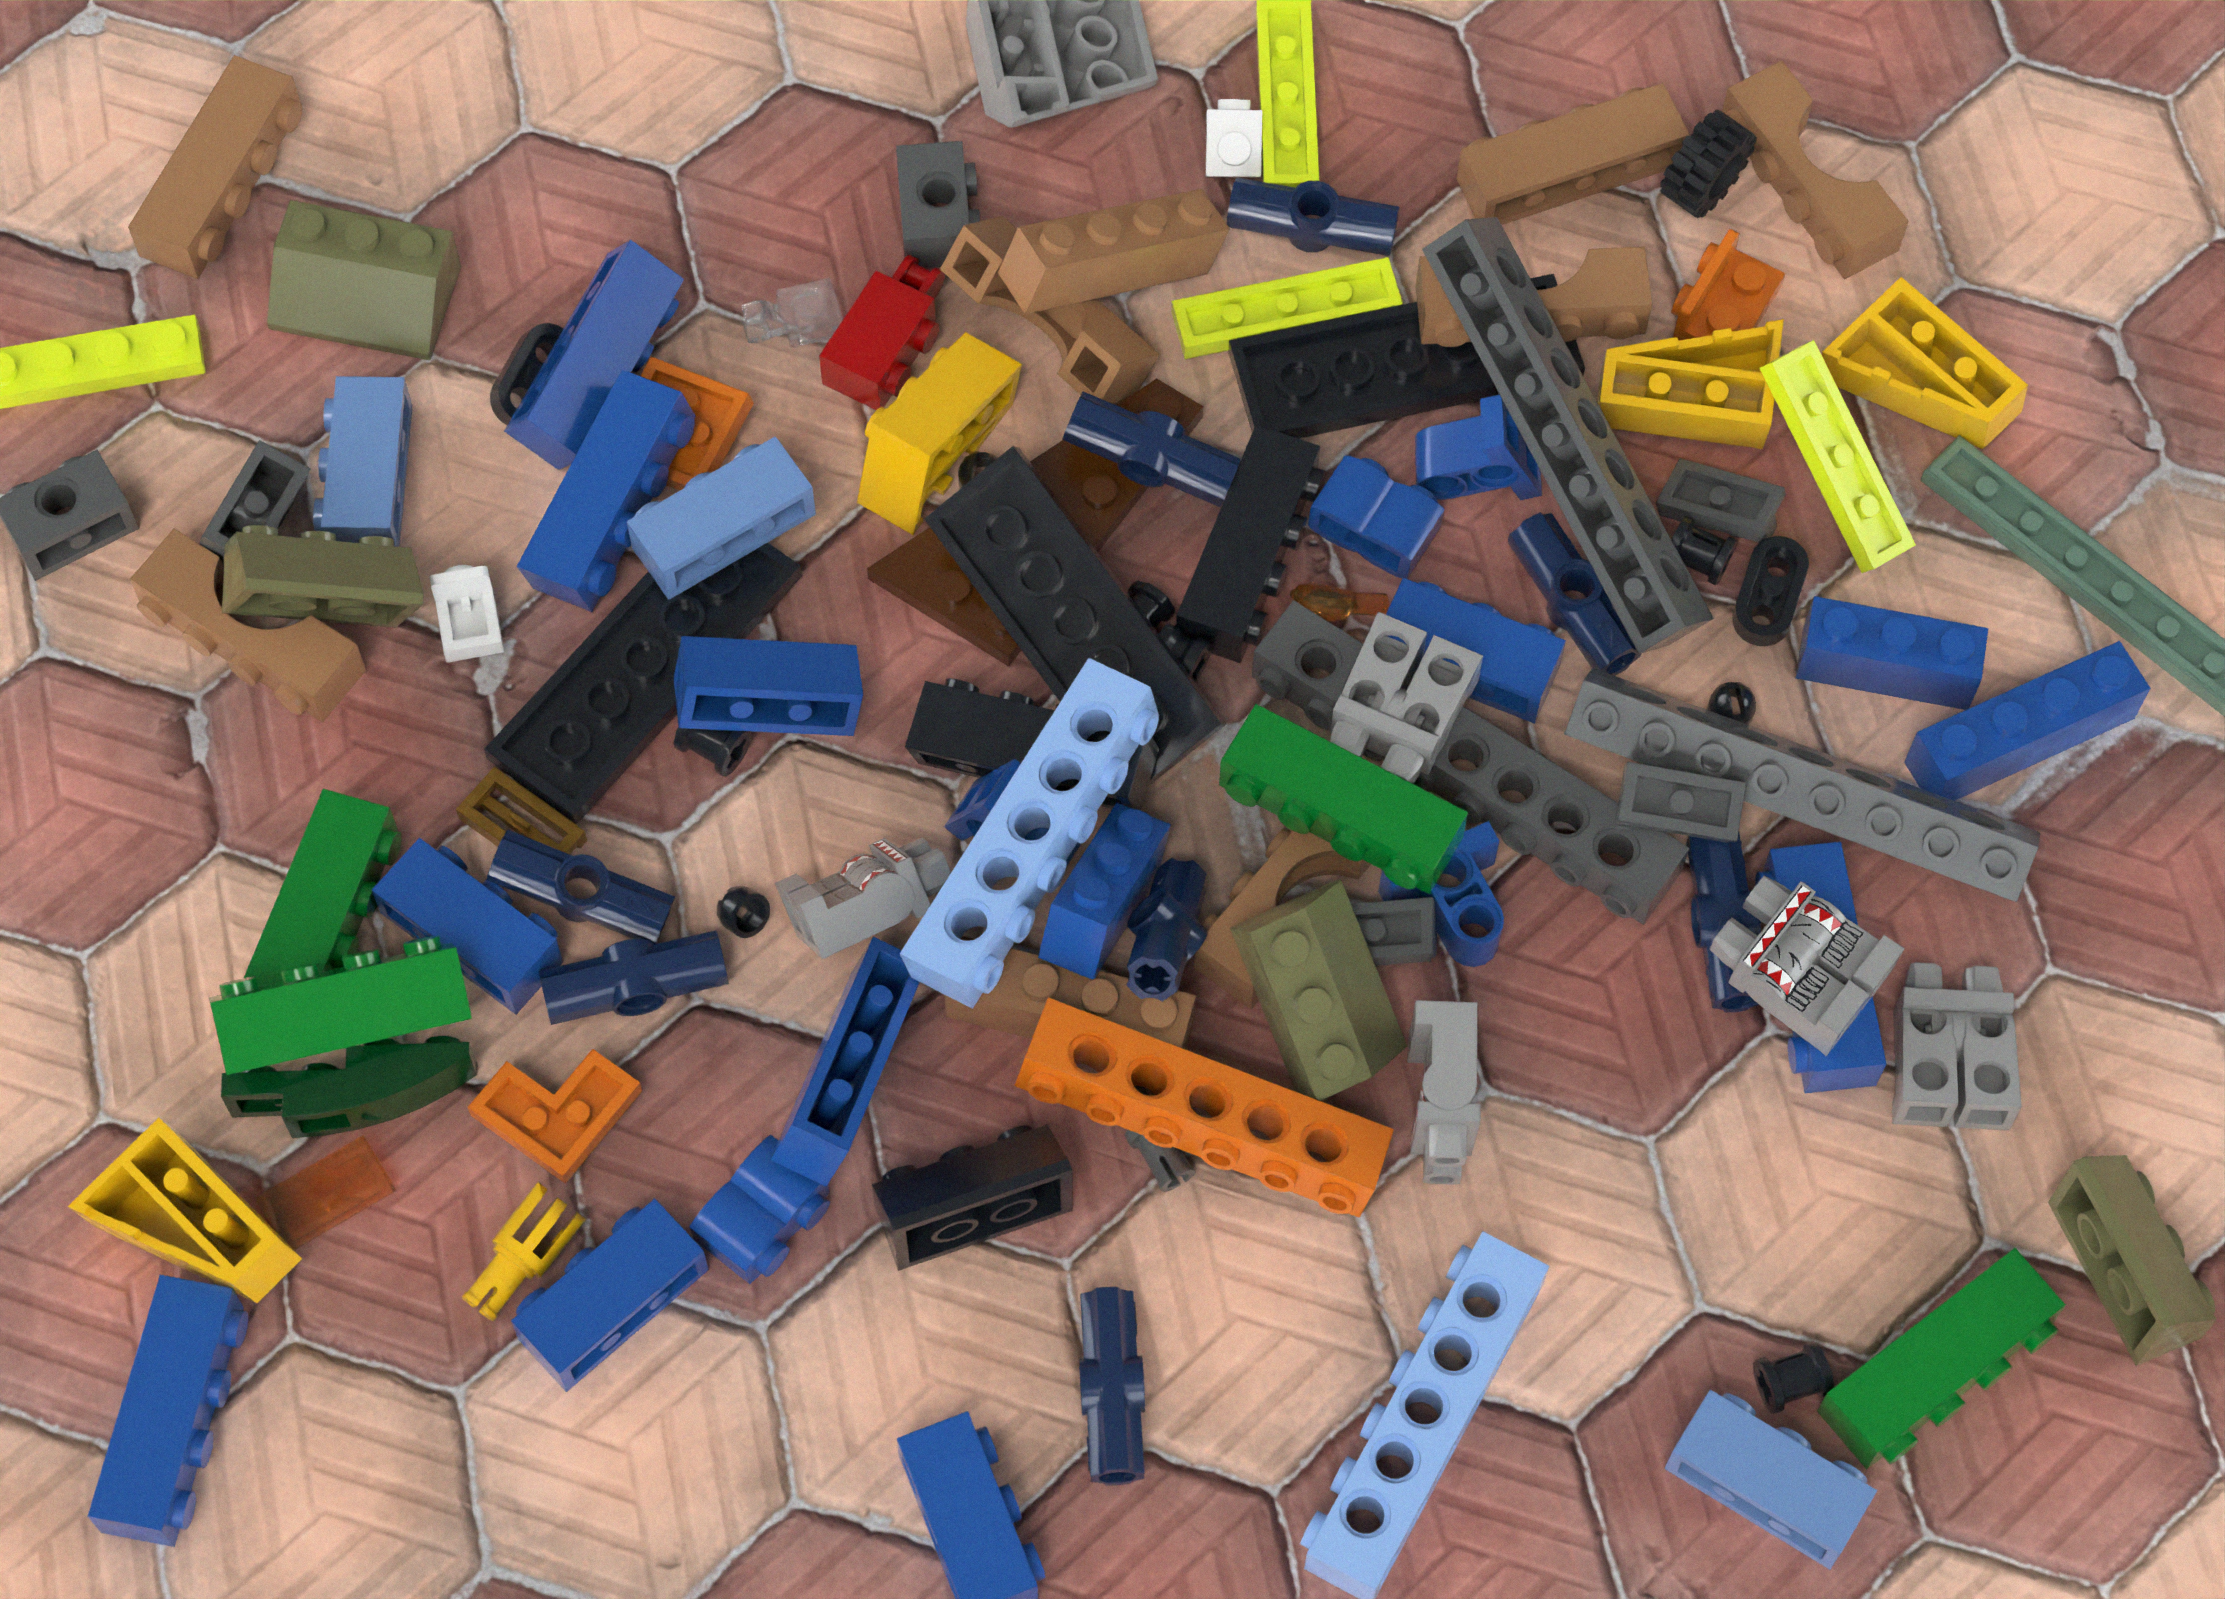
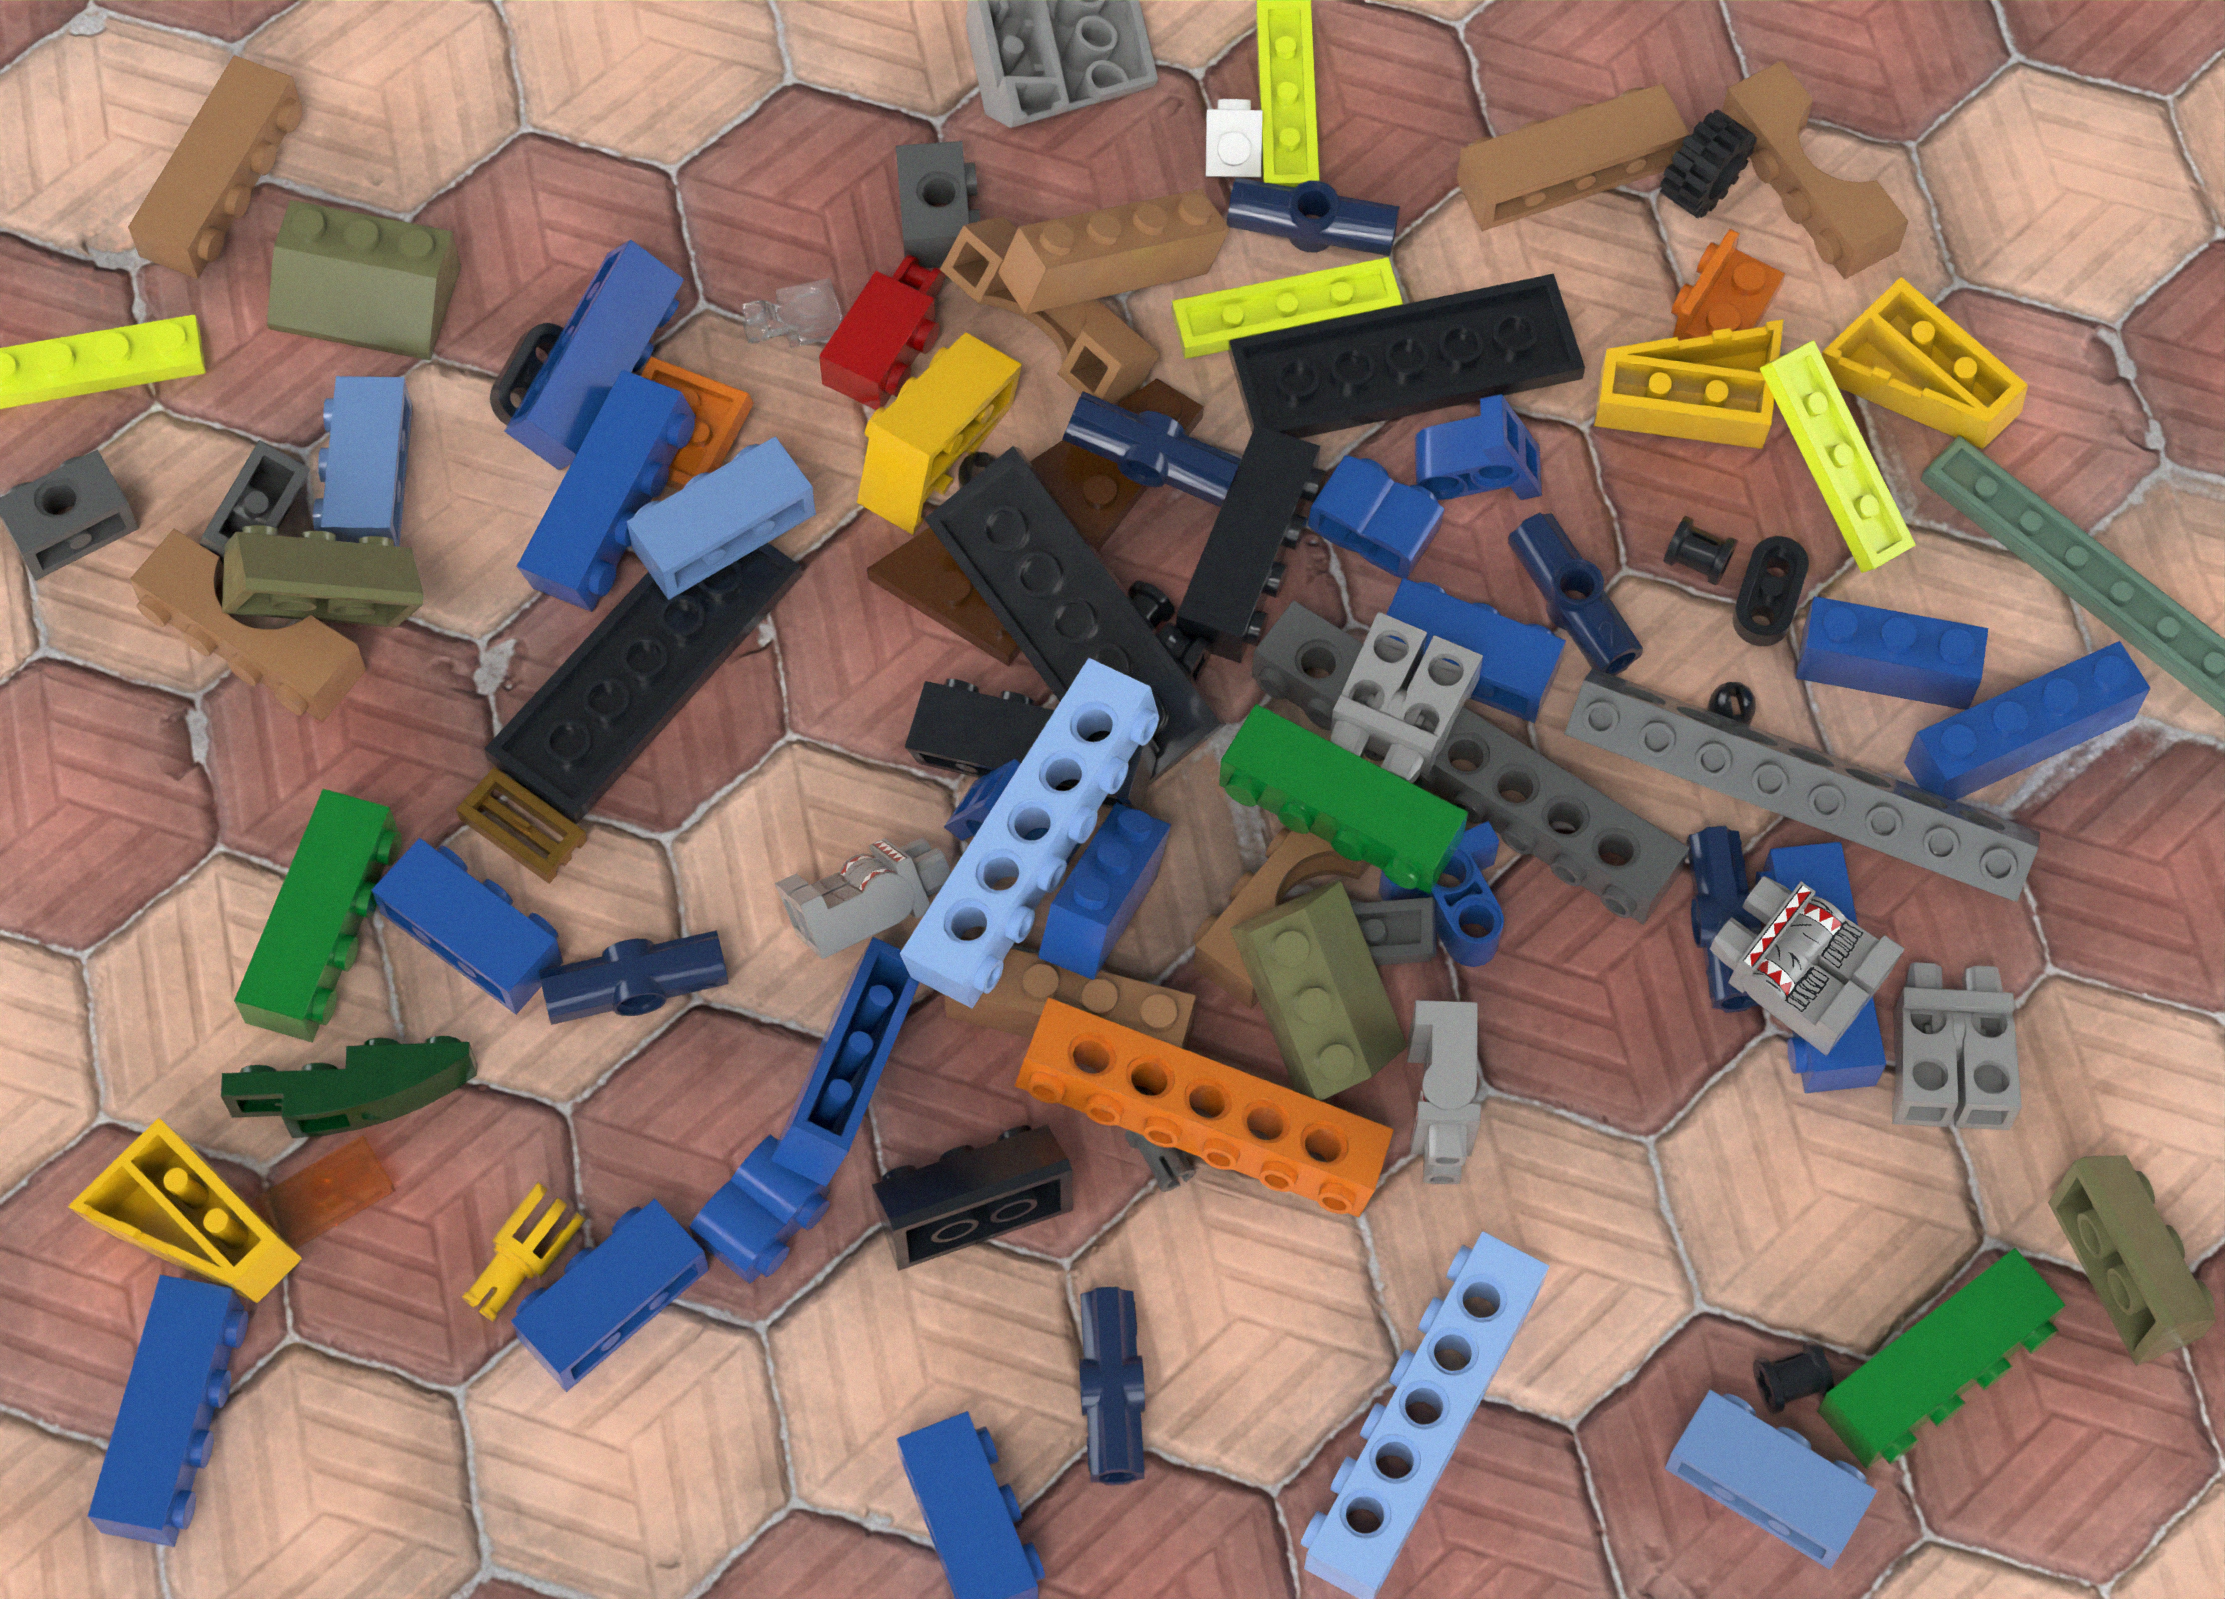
green brick [209,936,472,1075] -> none
white bracket [430,565,504,663] -> none
orange plate [468,1049,642,1184] -> none
dark blue piece [487,829,675,944] -> none
black bush [673,727,752,776] -> none
blue brick [674,636,863,736] -> none
black hinge [717,886,770,938] -> none
dark blue piece [1126,858,1207,1002] -> none
clear orange rock [1290,582,1389,622] -> none
medium nougat arch [1415,246,1652,347] -> none
dark grey brick [1422,217,1714,654] -> none
dark grey plate [1615,762,1746,843] -> none
dark grey plate [1656,458,1786,543] -> none

